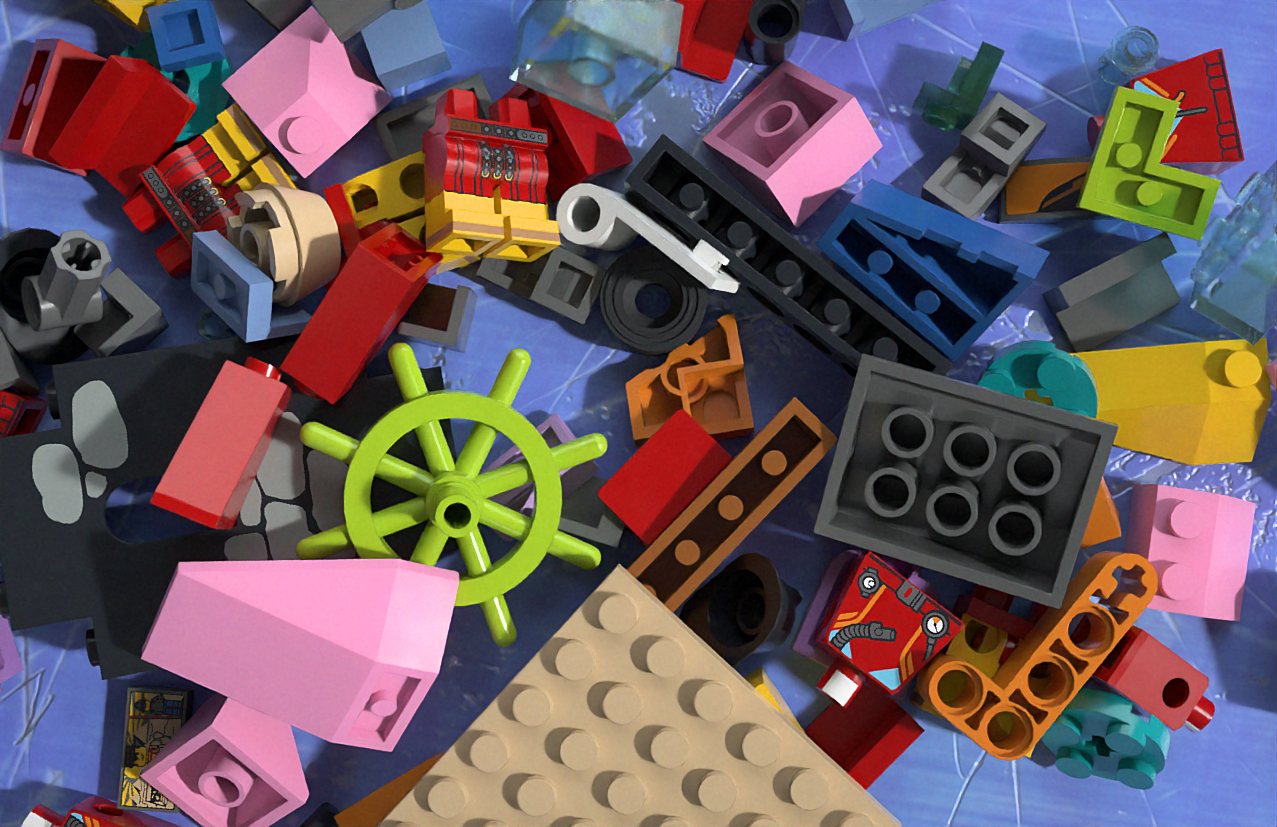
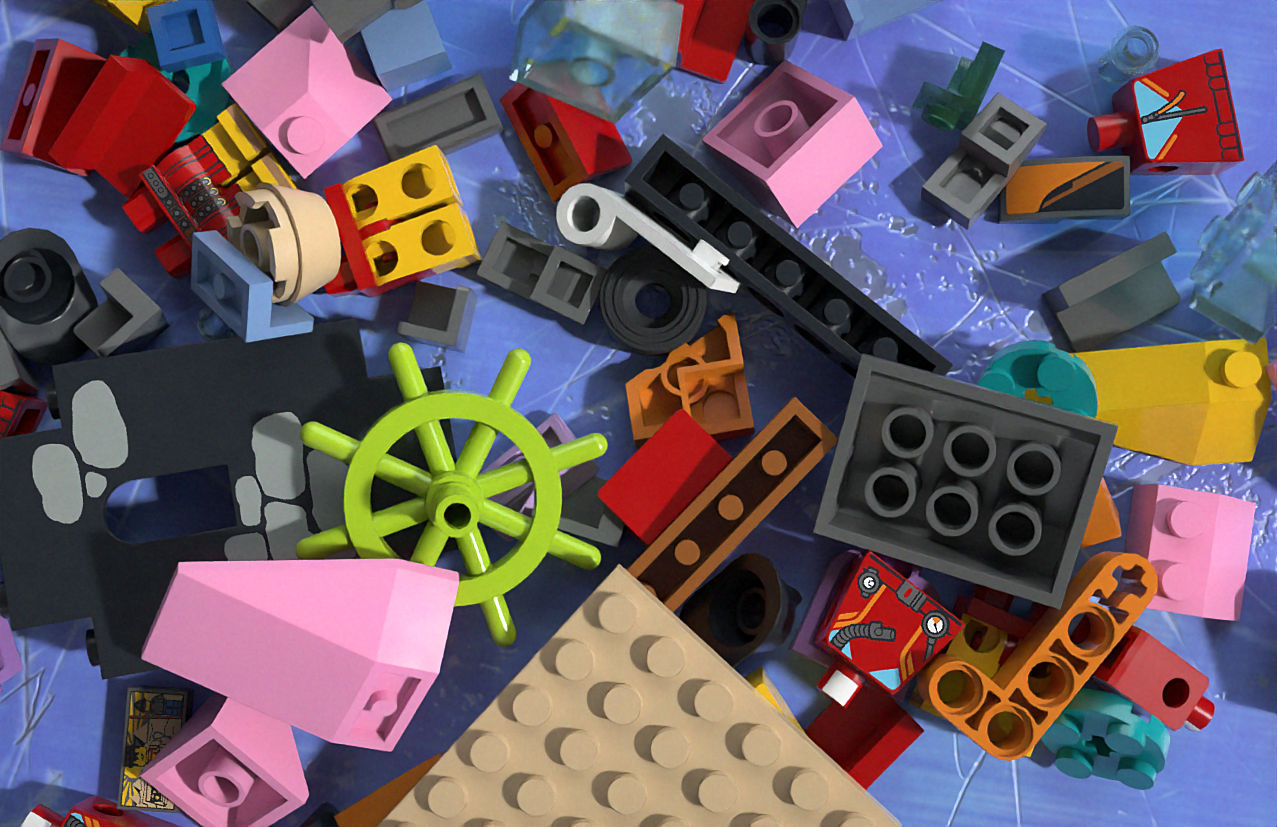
dark grey piece [21,230,112,332] -> none
slope [150,356,293,529] -> none
red slope [280,222,444,404] -> none
hips [422,88,560,262] -> none
blue wedge [815,179,1050,362] -> none
lime plate [1076,86,1222,241] -> none

